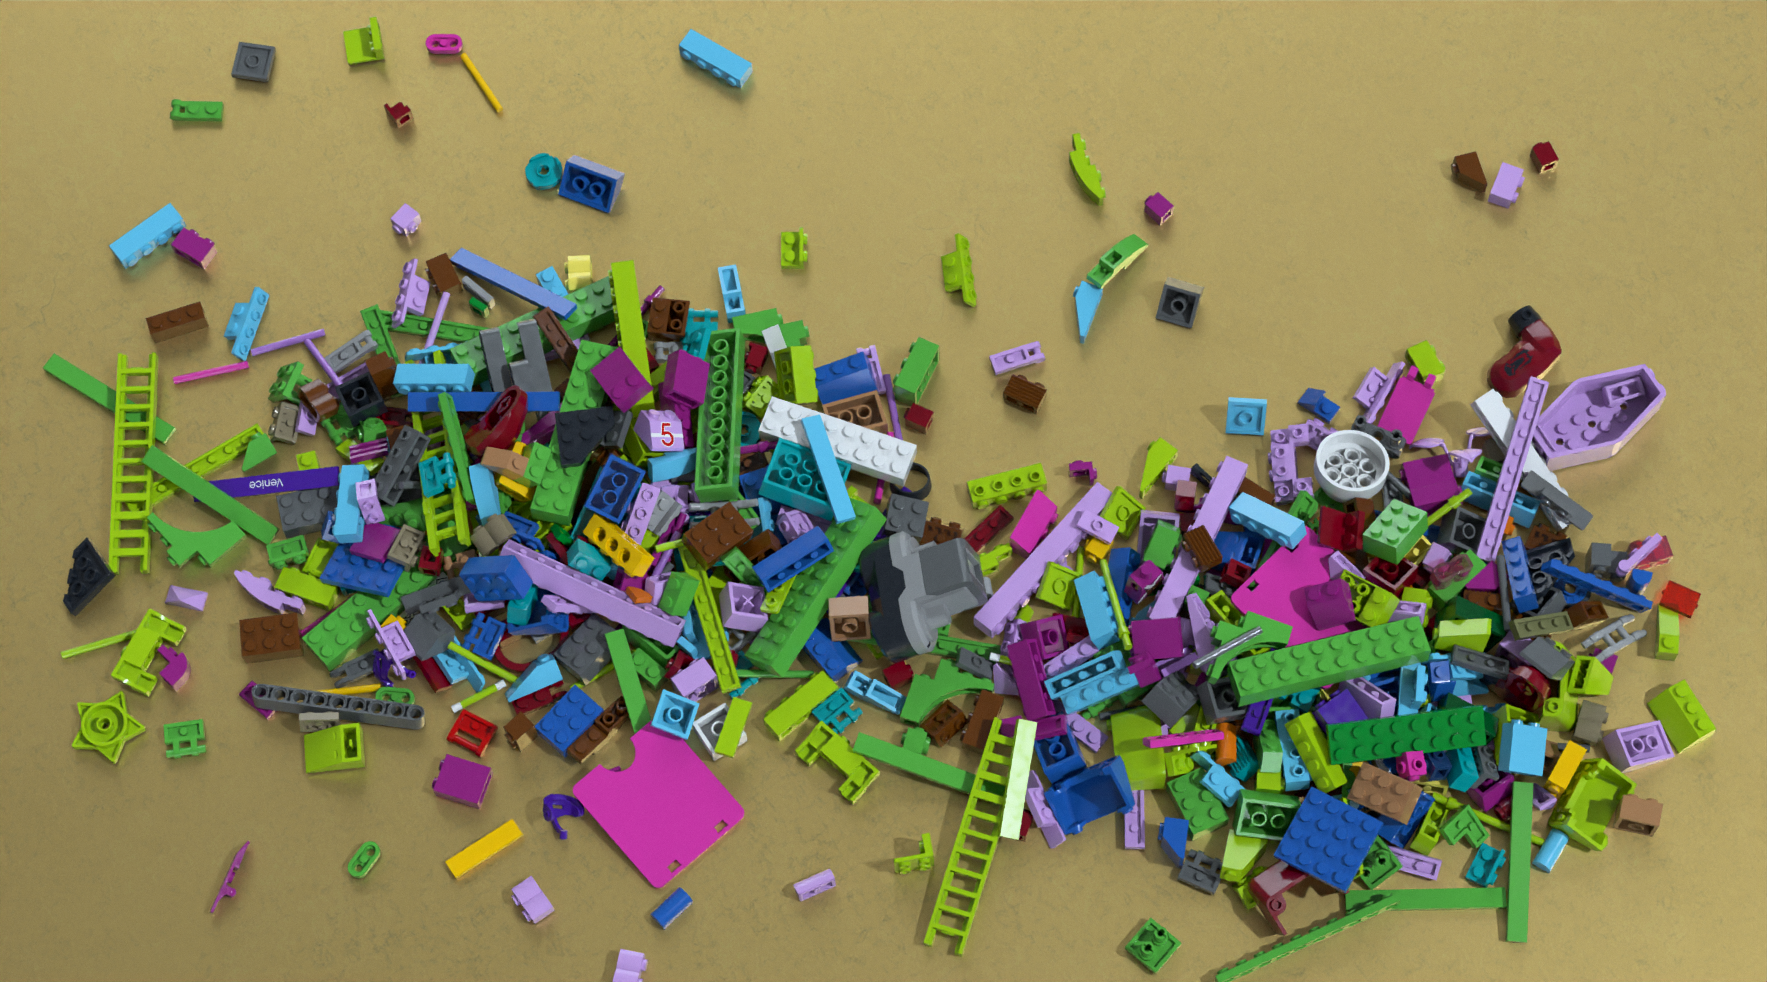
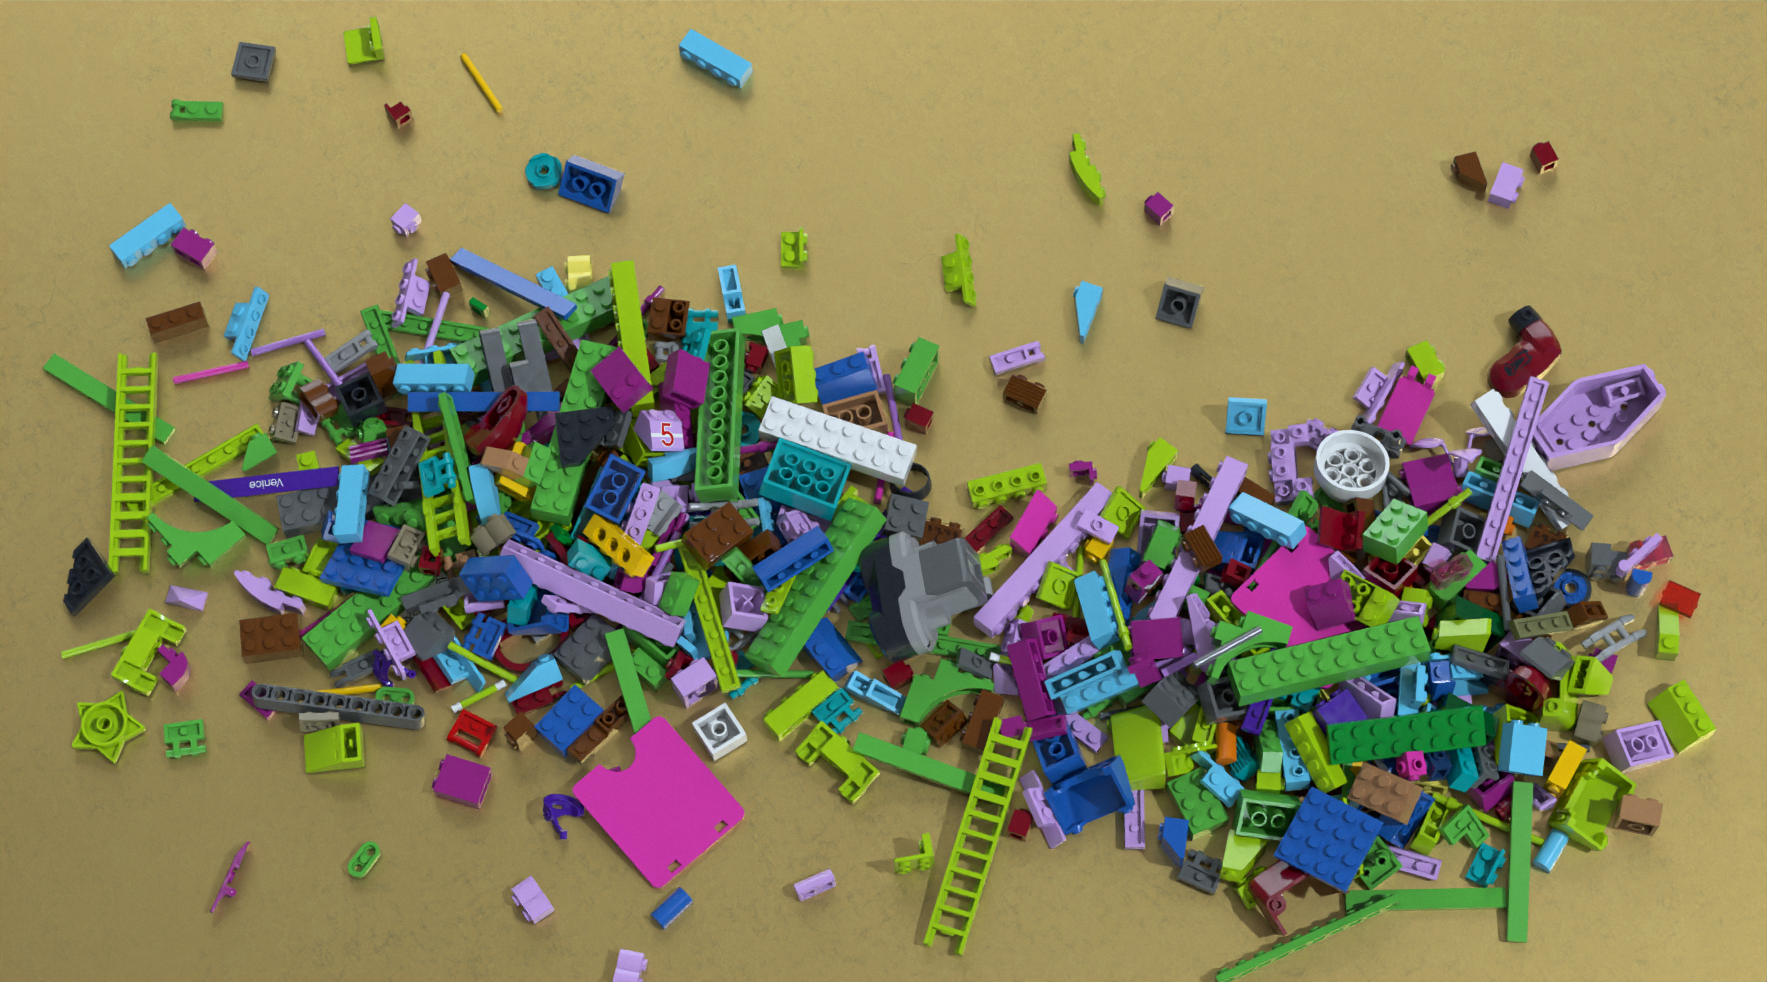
lavender bracket [356,479,385,524] -> none
dark pink plate [426,34,463,54] -> none
yellow tile [445,819,523,879] -> none
light grey tile [462,275,495,309] -> none
orange tile [625,586,653,604] -> none
medium azure slope [650,689,700,740] -> none
lime tile [714,697,752,758] -> none
medium azure tile [801,414,856,524] -> none
medium nougat brick [829,596,871,641] -> none
tile [998,719,1037,840] -> none
bright green slope [1086,234,1149,289] -> none
bright green plate [1125,918,1182,975] -> none
dark pink tile [1143,729,1224,748] -> none
blue slope [1297,388,1340,424] -> none
blue plate [1541,559,1653,613] -> none

